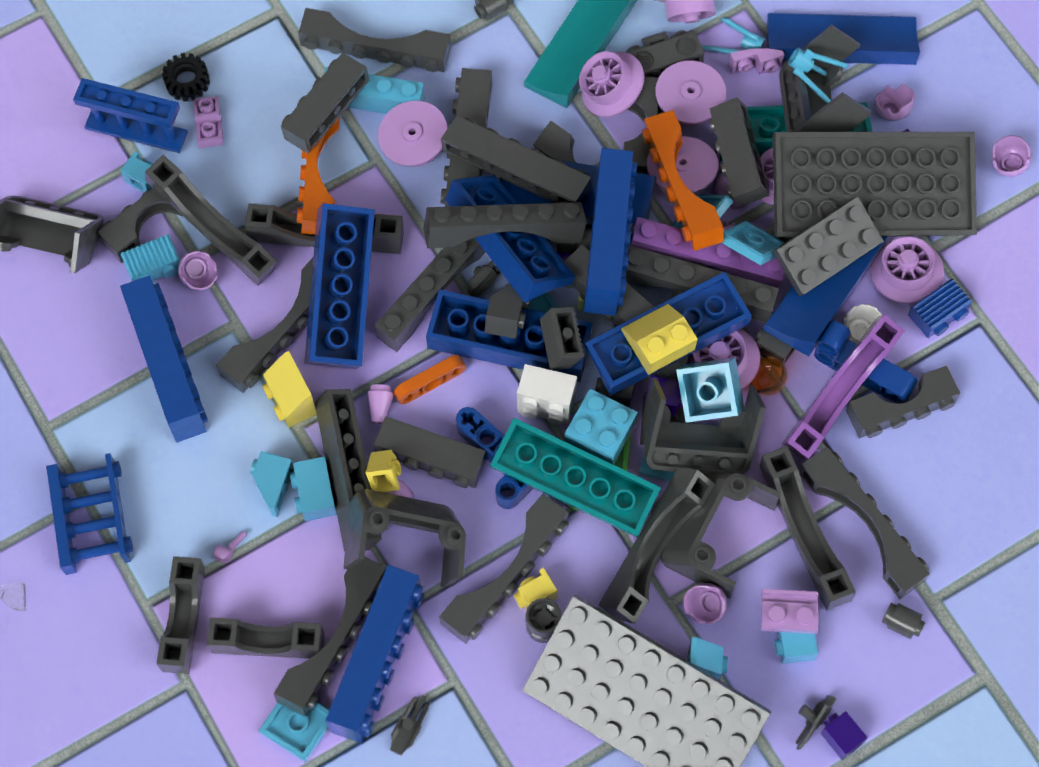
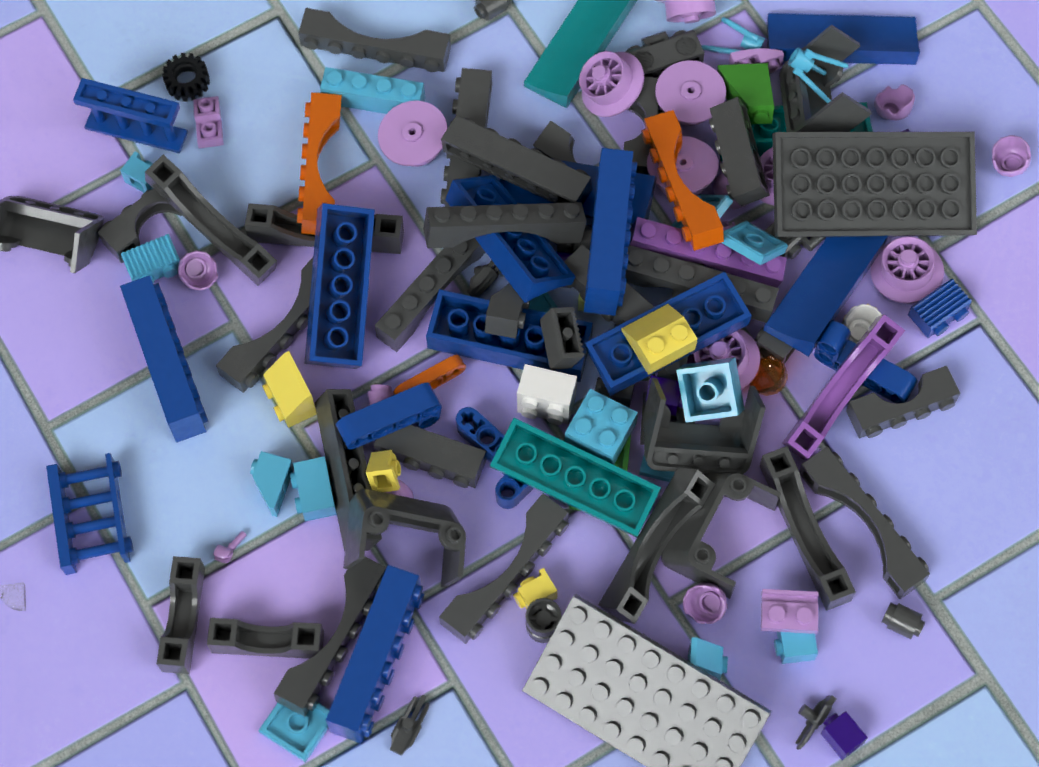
dark grey brick [281,53,369,154] -> none
plate [773,197,883,296] -> none
none -> blue beam [336,383,442,449]
none -> bright green slope [717,63,774,124]

